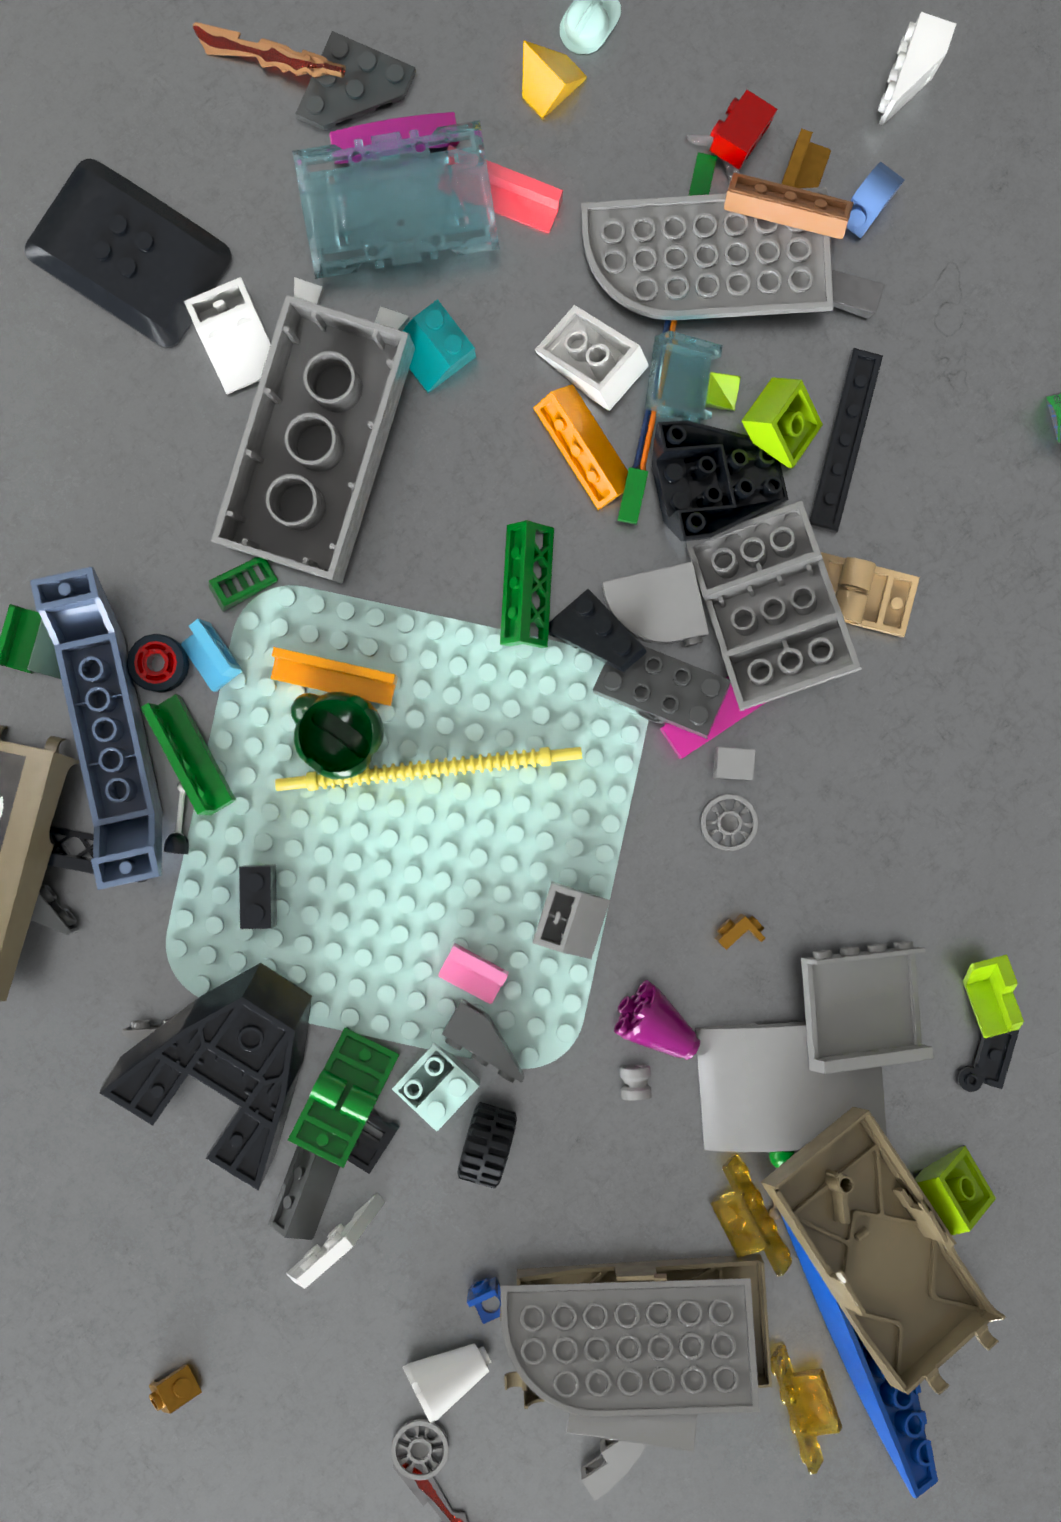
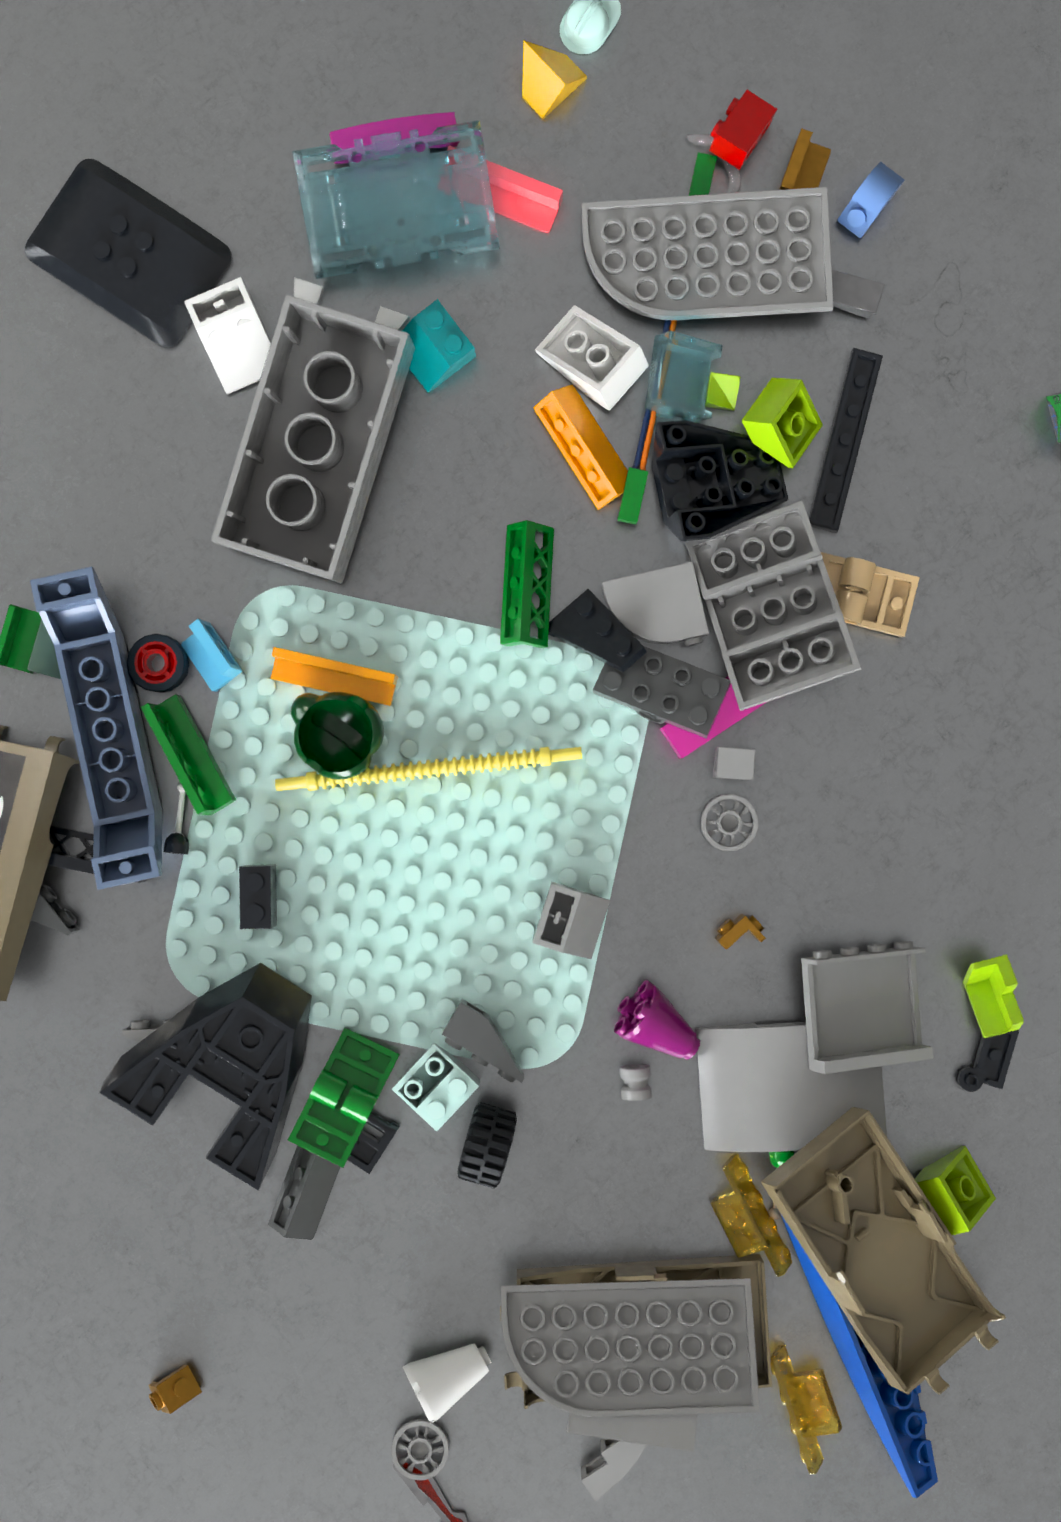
medium nougat sword [193,22,346,78] -> none
green slope [209,557,278,612] -> none
white wing [286,1193,385,1289] -> none
dark grey plate [295,31,416,130] -> none
bright pink panel [438,943,509,1004] -> none
blue bracket [467,1277,501,1324] -> none
medium nougat slope [724,173,853,239] -> none
white slope [877,12,956,125] -> none

